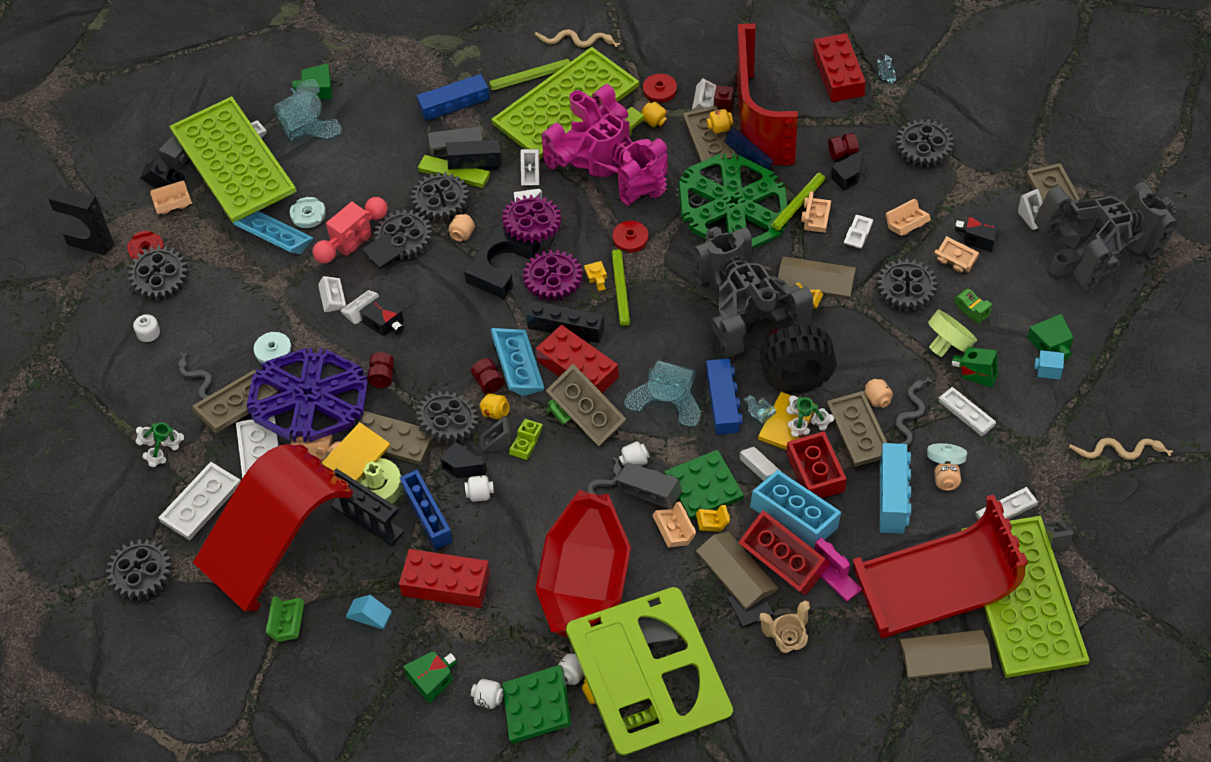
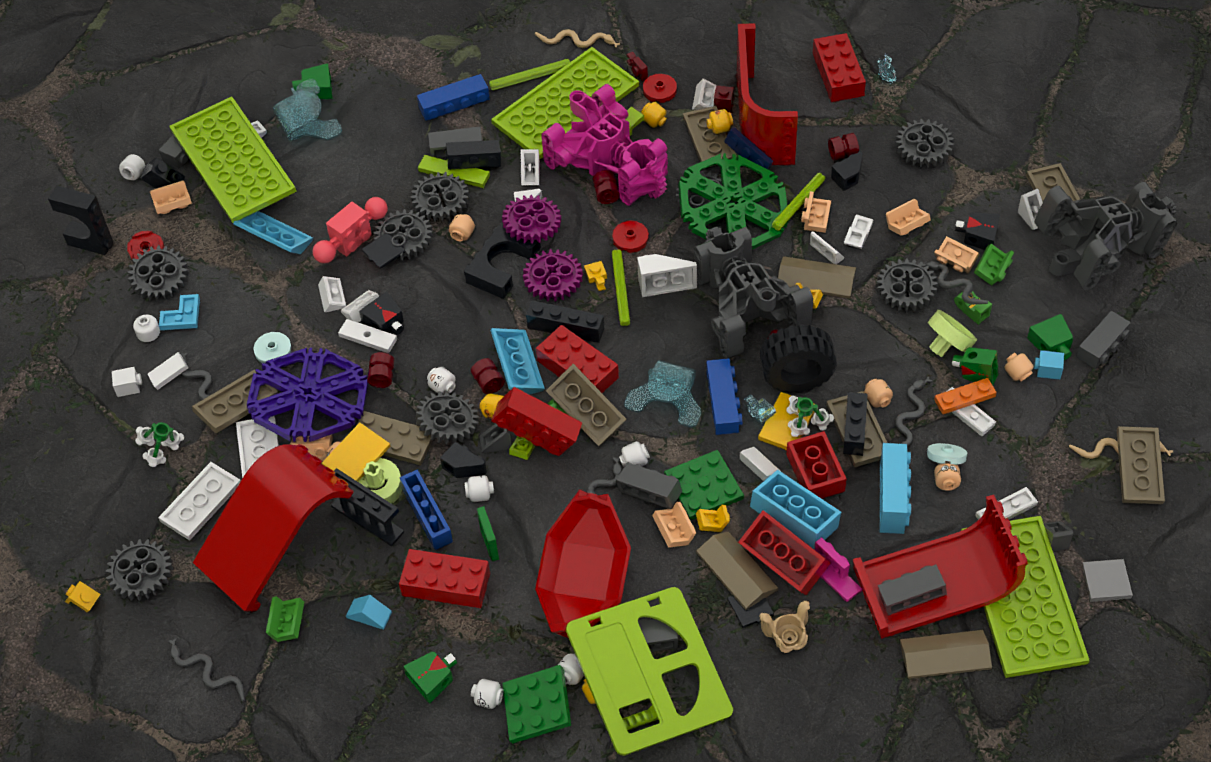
light aqua plate [289,197,326,228] -> none
none -> yellow bracket [65,581,100,612]
none -> white brick [112,367,142,397]
none -> white head [119,154,145,180]
none -> white tile [148,352,188,390]
none -> medium azure plate [159,294,200,330]
none -> dark grey animal [169,638,245,701]
none -> white tile [338,319,397,353]
none -> white head [427,367,456,395]
none -> green tile [477,506,499,562]
none -> red brick [491,387,582,456]
none -> dark red wheel [593,170,620,204]
none -> dark red plate [626,52,648,81]
none -> white slope [637,254,697,297]
none -> white slope [810,231,844,265]
none -> black brick [843,392,868,456]
none -> dark grey brick [878,564,947,615]
none -> dark grey animal [922,261,988,305]
none -> orange plate [934,378,997,415]
none -> bright green bracket [974,244,1014,286]
none -> light nougat head [1004,353,1034,382]
none -> dark grey brick [1076,311,1131,369]
none -> light grey tile [1082,559,1133,602]
none -> dark tan plate [1117,426,1165,504]

